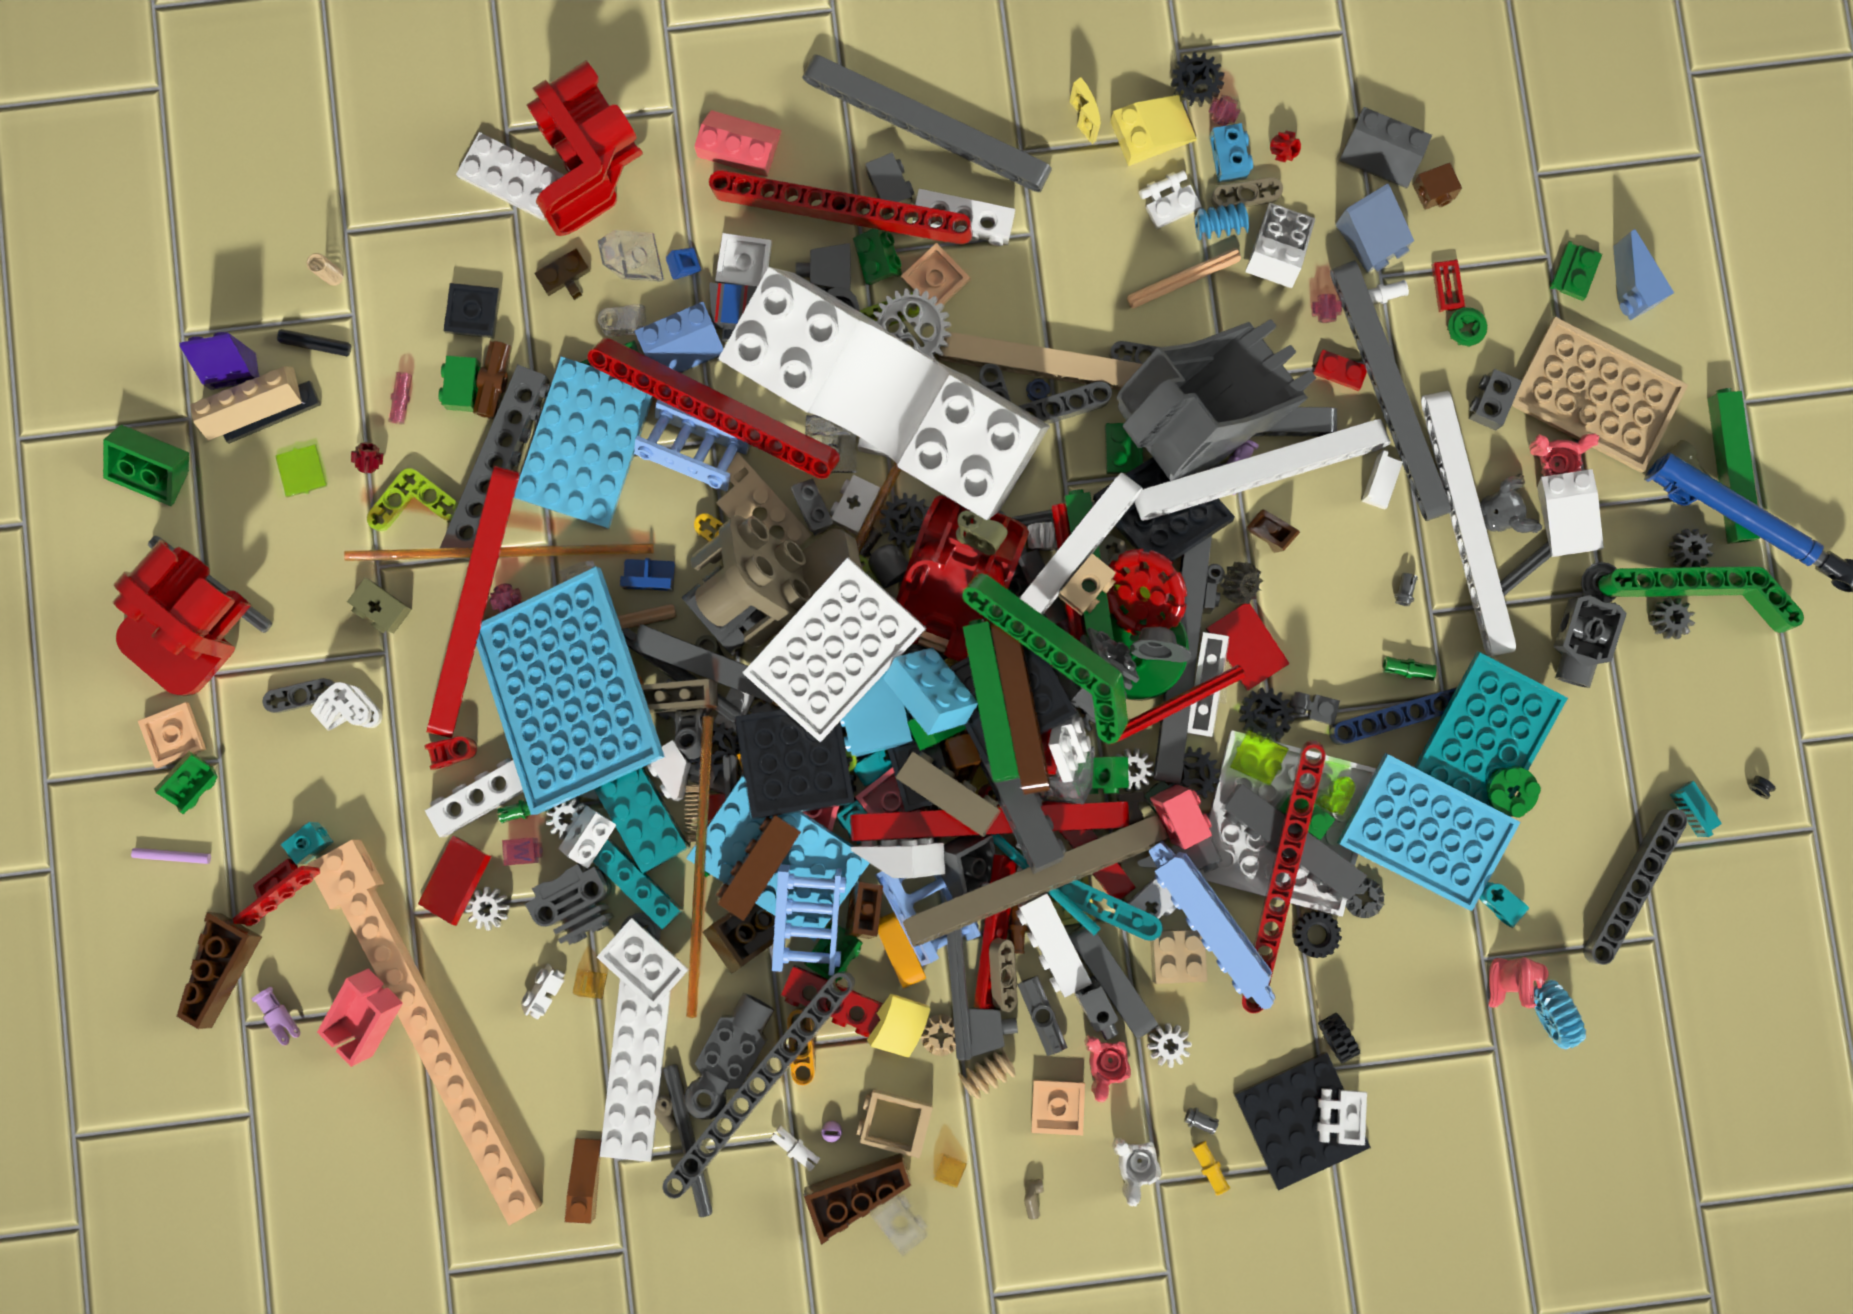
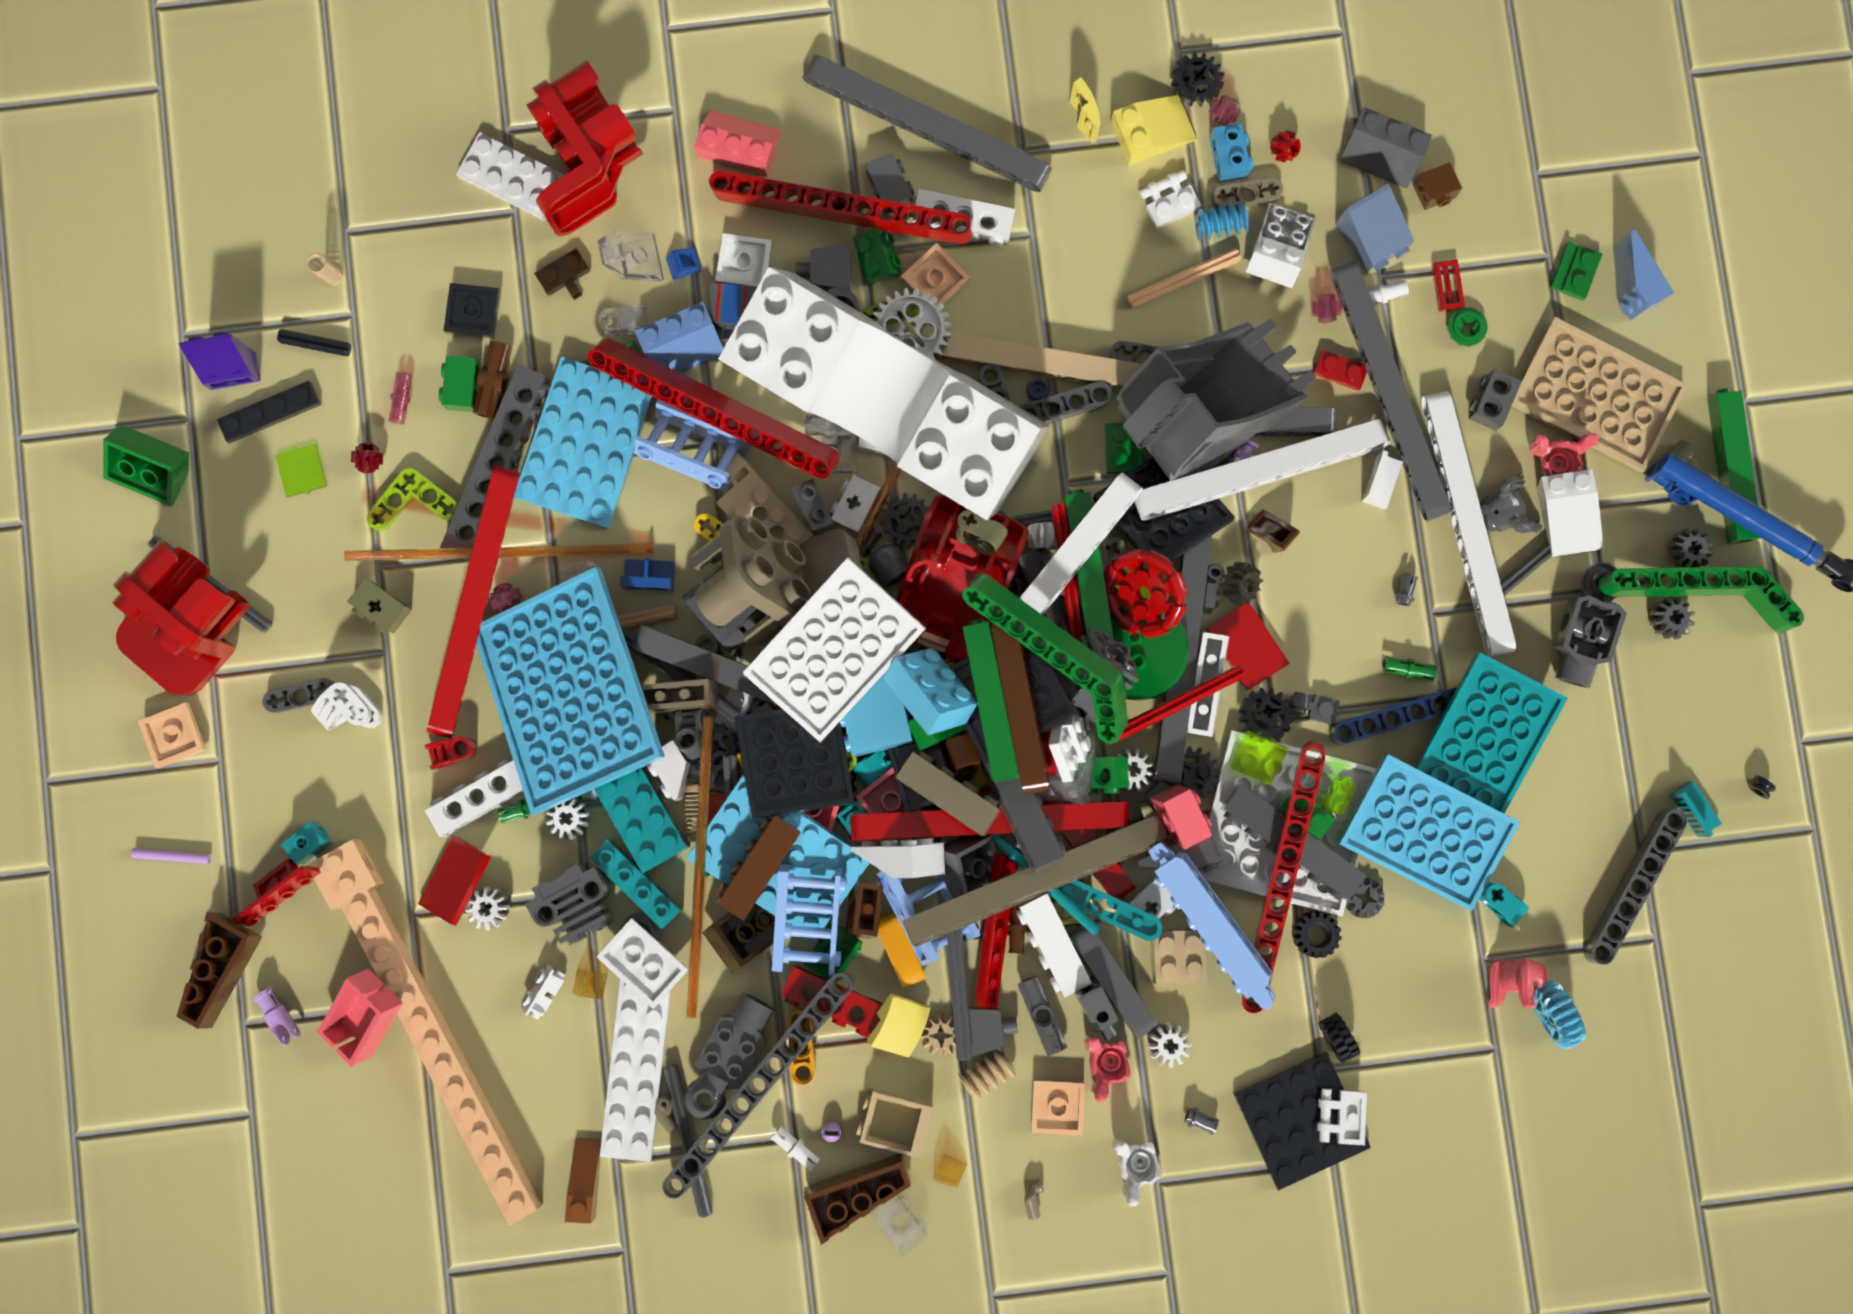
green bracket [154,751,218,814] -> none
tan slope [190,366,302,441] -> none
clear pink brick [502,838,543,866] -> none
white brick [558,805,616,868] -> none
dark tan beam [989,938,1017,1012] -> none
tan brick [1058,554,1116,615] -> none
dark grey piece [1130,627,1191,662] -> none
yellow pin [1191,1141,1230,1196] -> none
green plate [1486,766,1541,818] -> none

